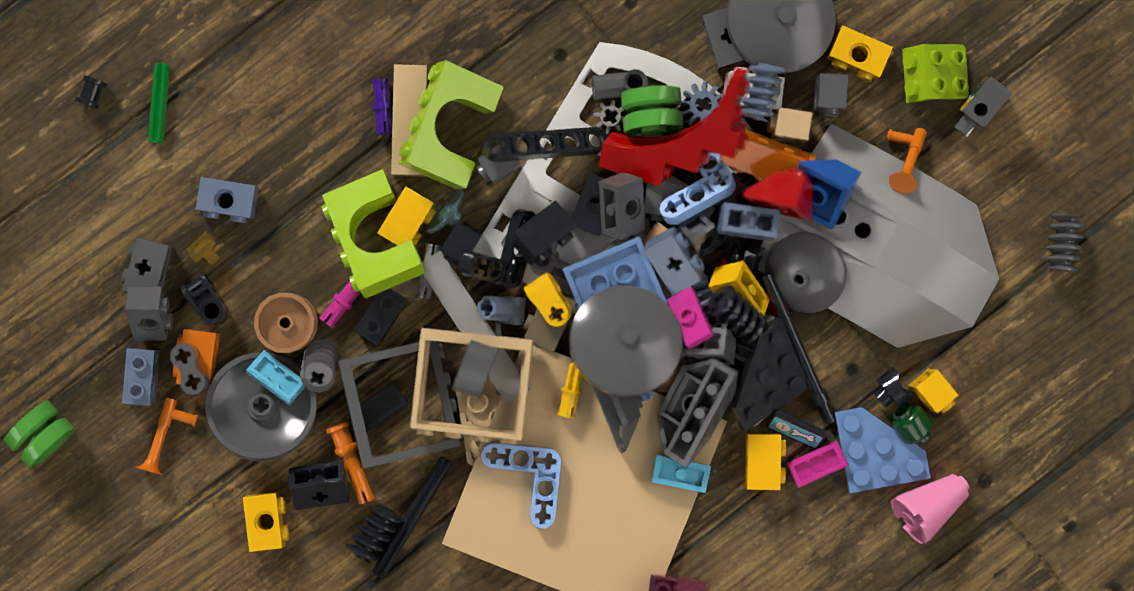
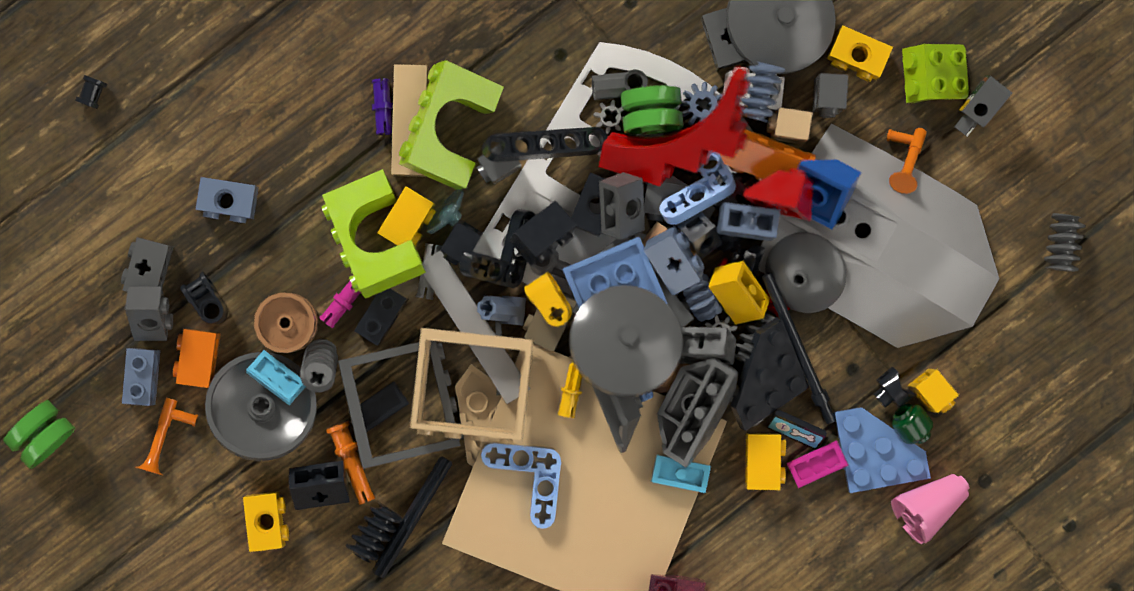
green axle [148,62,170,143] -> none
dark grey axle [170,343,210,395] -> none
clear yellow tile [187,231,220,265] -> none
dark grey axle [453,339,498,399] -> none
dark pink plate [667,286,714,349] -> none
black piece [707,285,766,345] -> none

